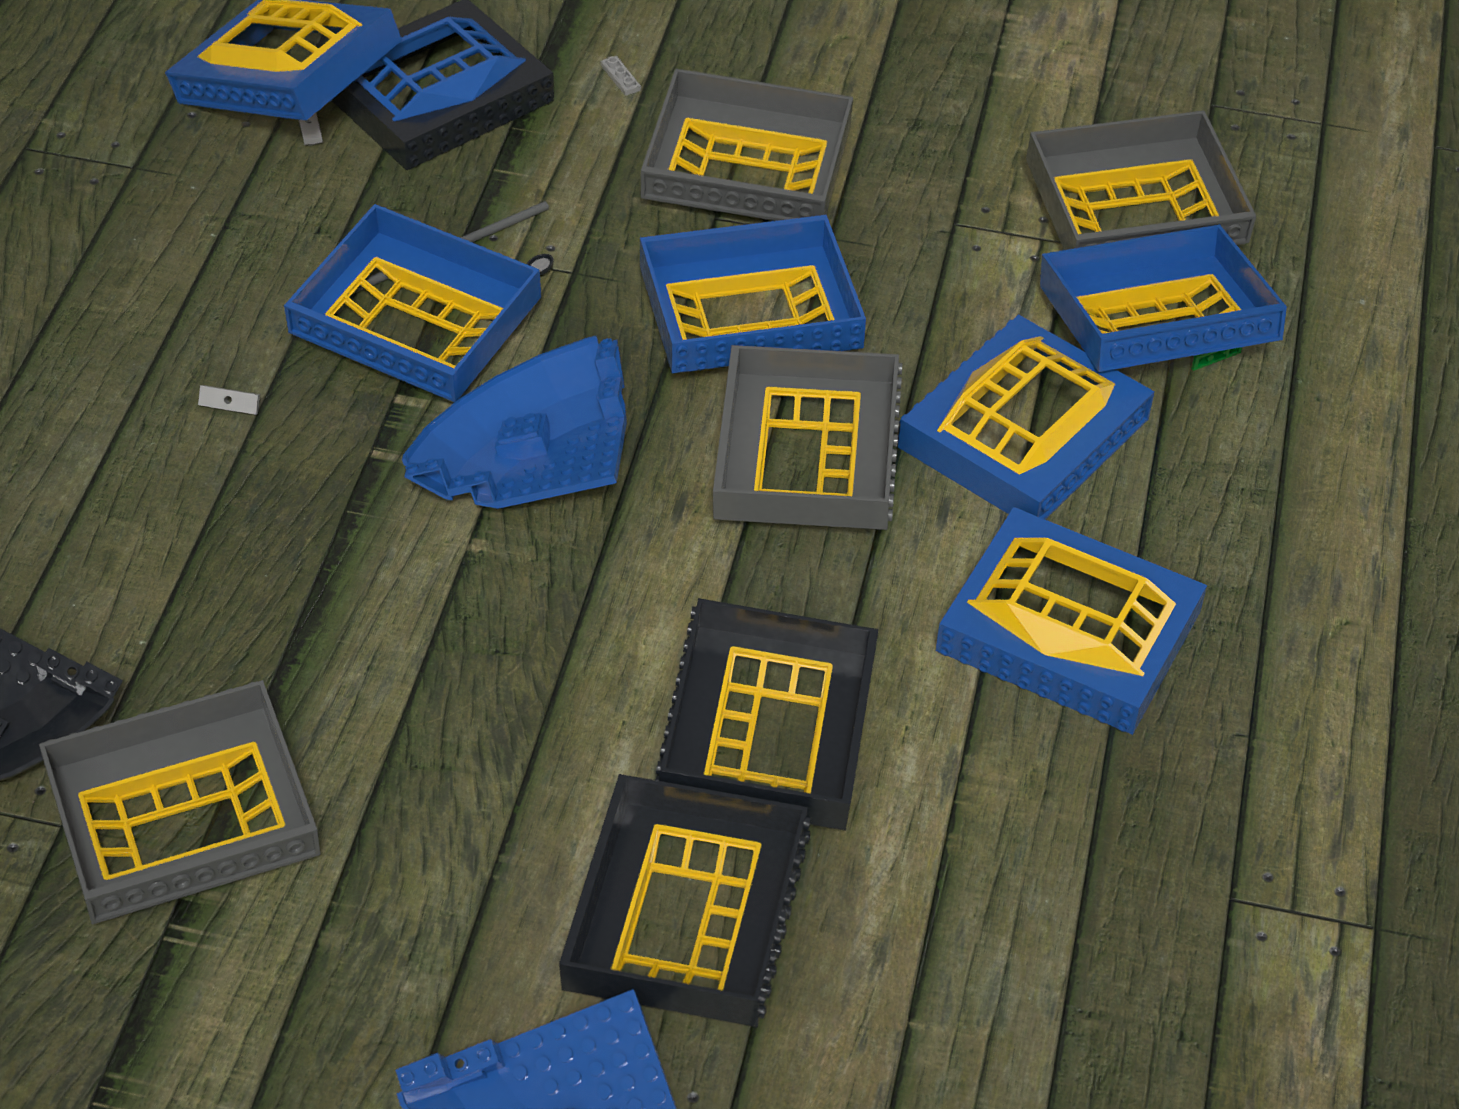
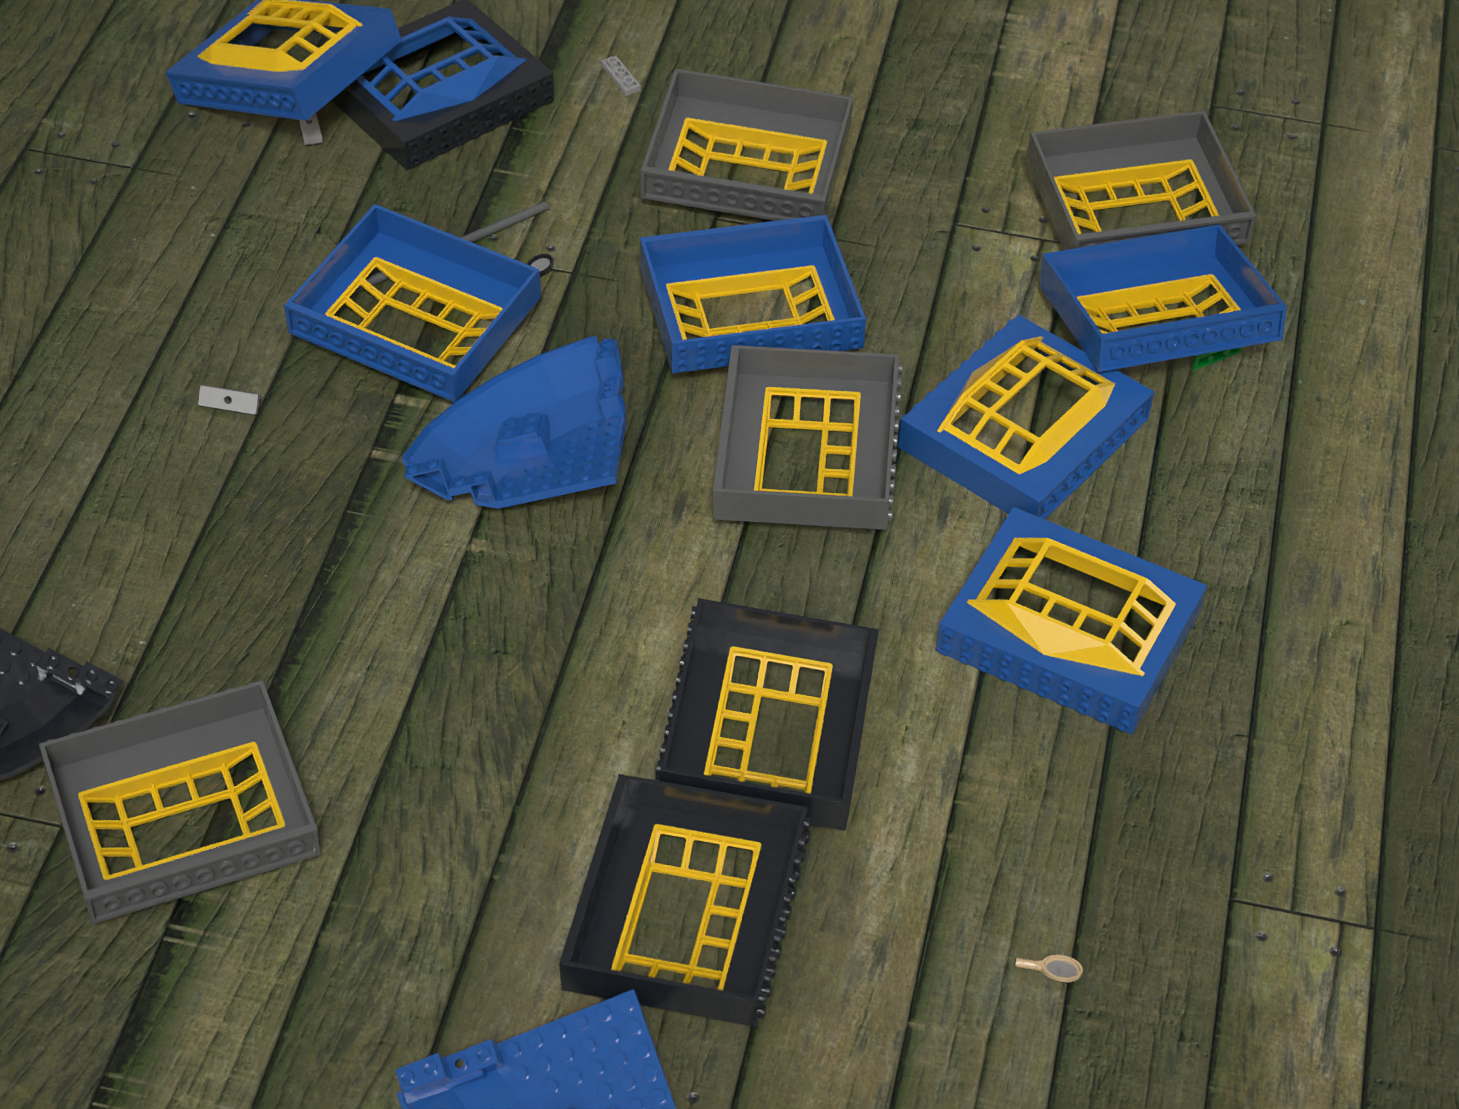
none -> tan piece [1015,955,1083,982]

